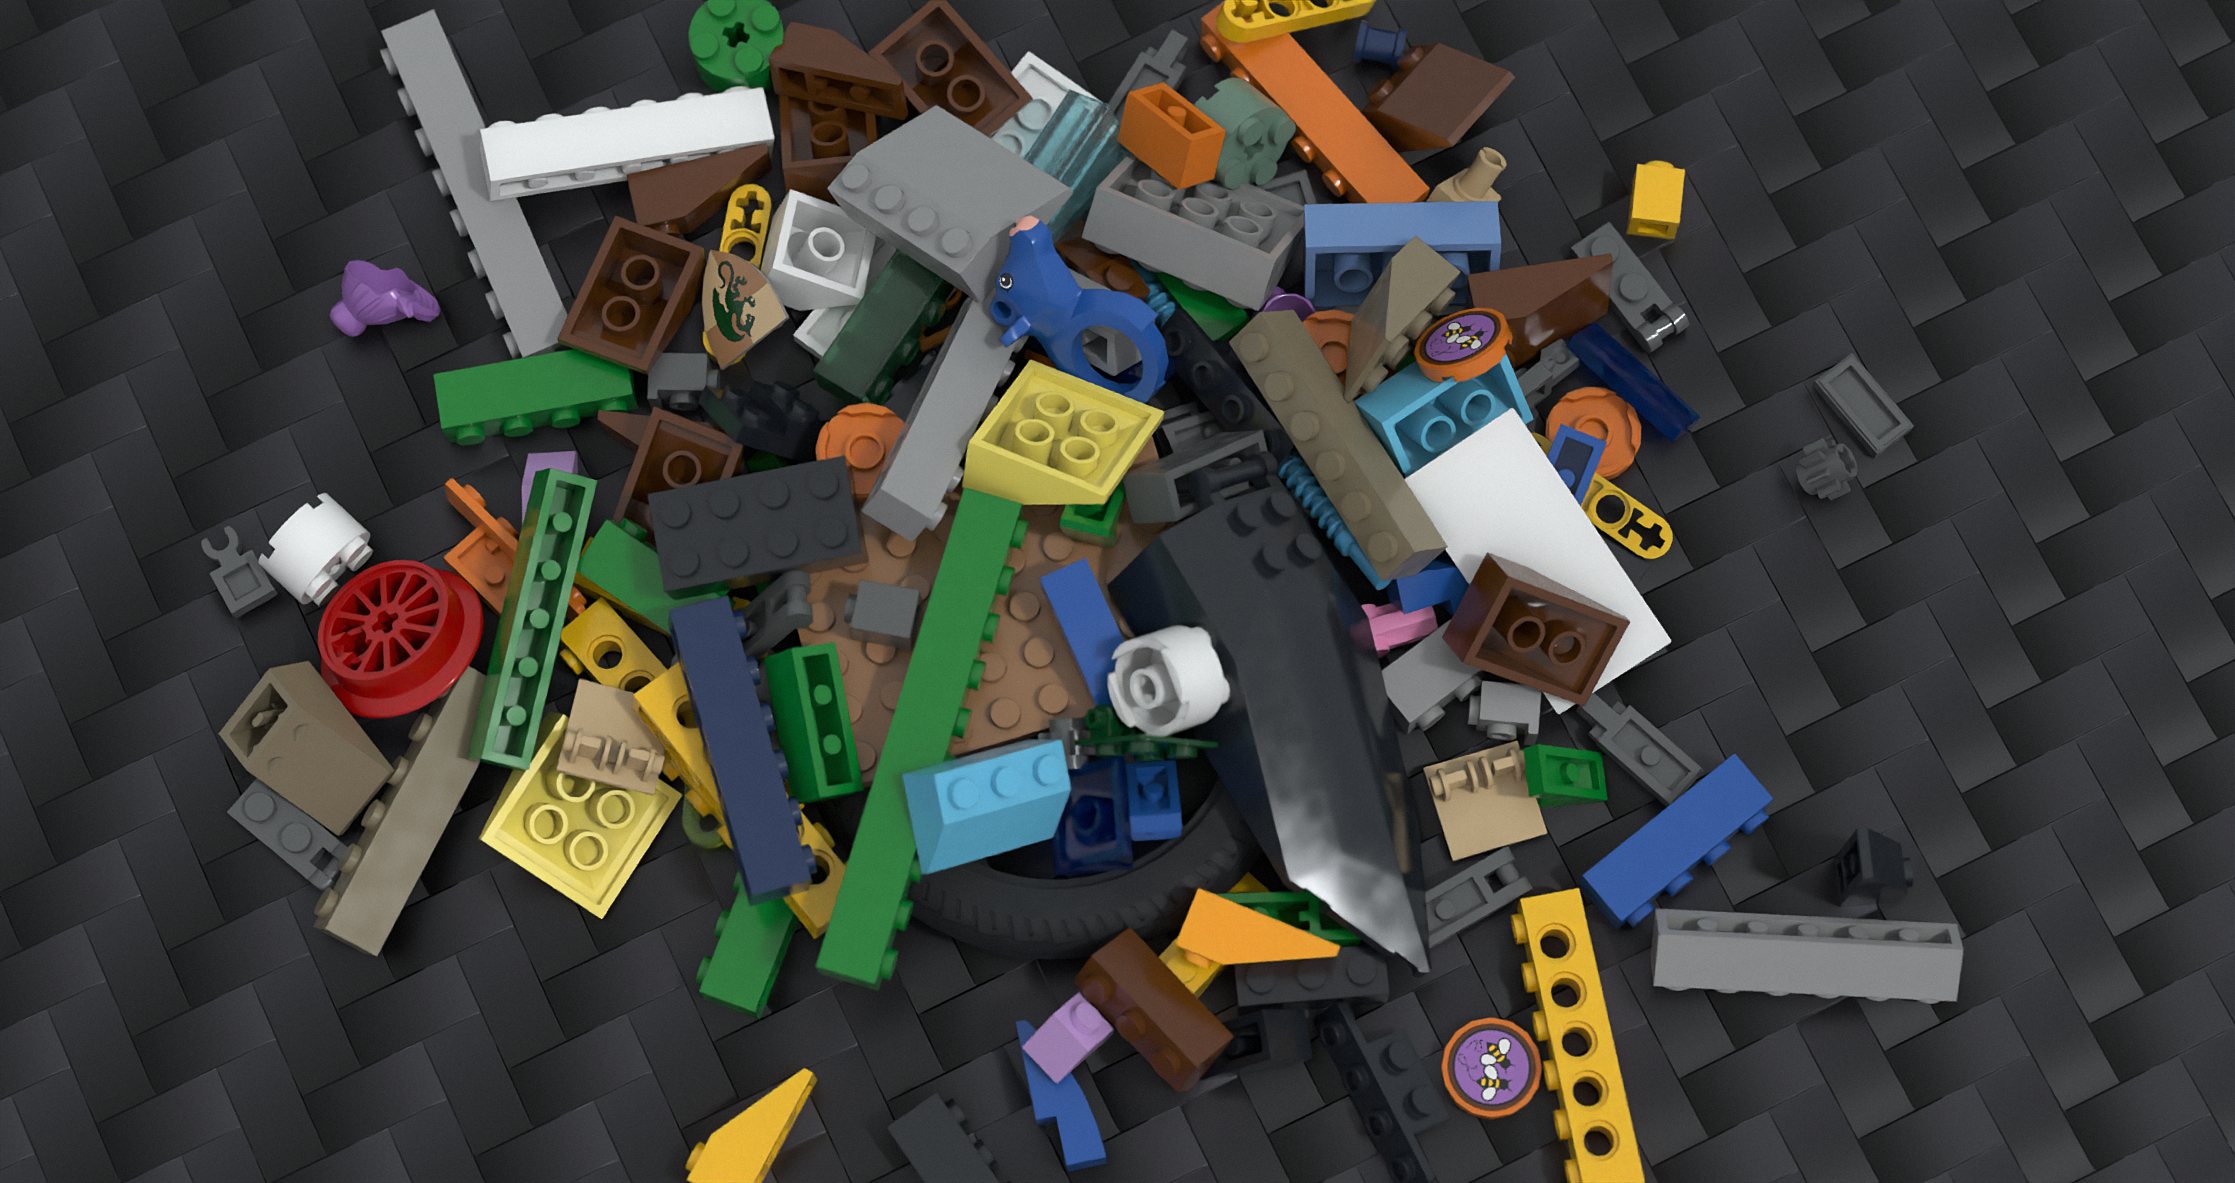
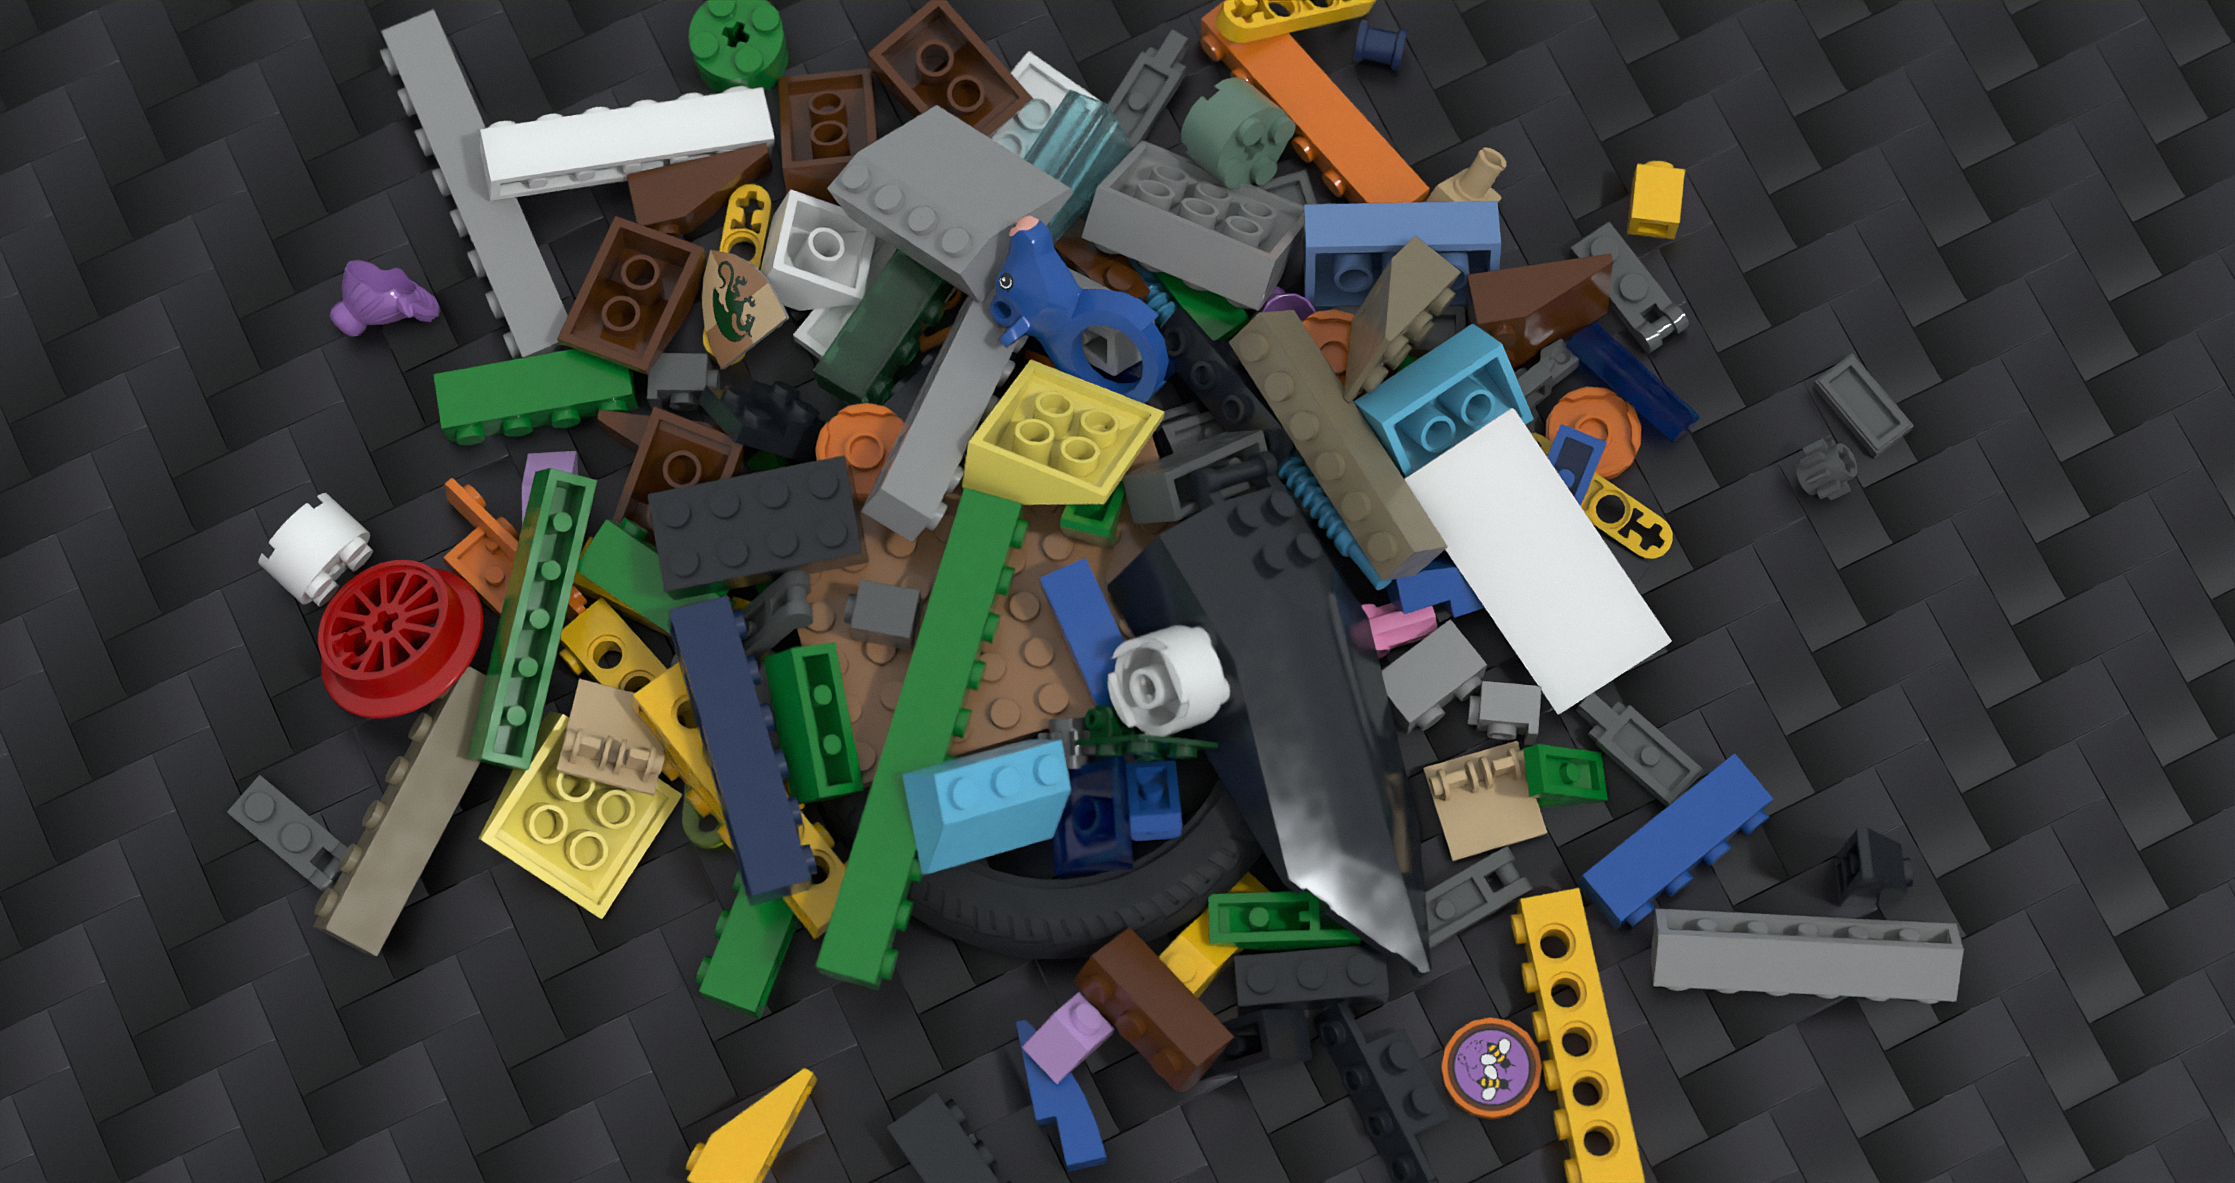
dark grey plate [201,526,279,618] -> none
dark tan slope [219,661,395,836] -> none
reddish brown slope [768,21,908,120] -> none
orange brick [1117,82,1226,190] -> none
light orange slope [1175,888,1340,969] -> none
reddish brown slope [1360,43,1515,153] -> none
tile [1414,308,1513,382] -> none
reddish brown slope [1442,552,1630,706] -> none

